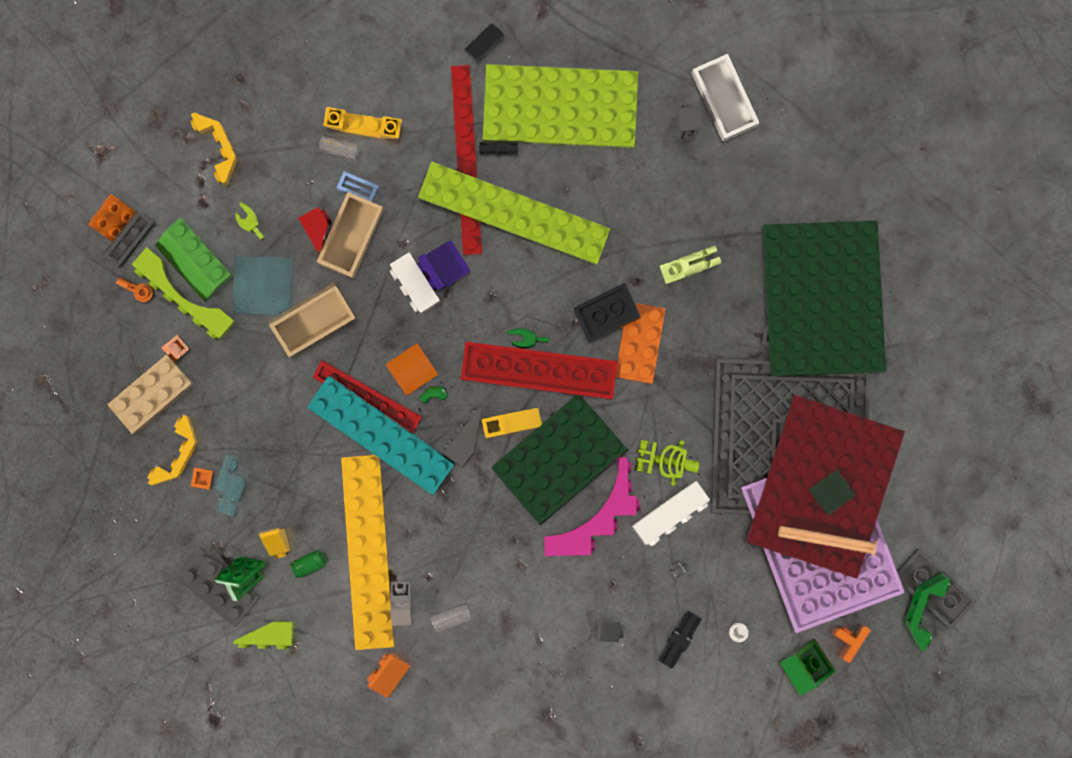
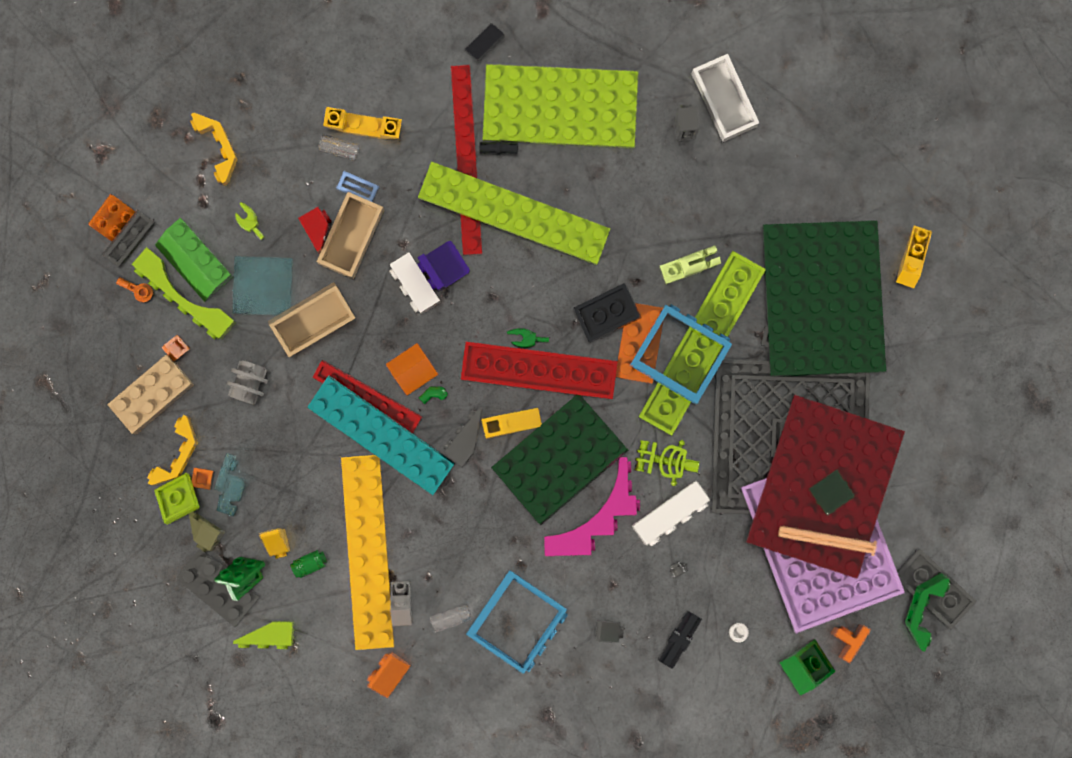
none -> lime tile [154,473,200,525]
none -> olive slope [189,511,225,552]
none -> light grey piece [226,360,269,404]
none -> dark azure window [466,570,568,674]
none -> dark azure window [630,304,732,404]
none -> lime plate [639,251,766,436]
none -> yellow slope [896,225,932,288]

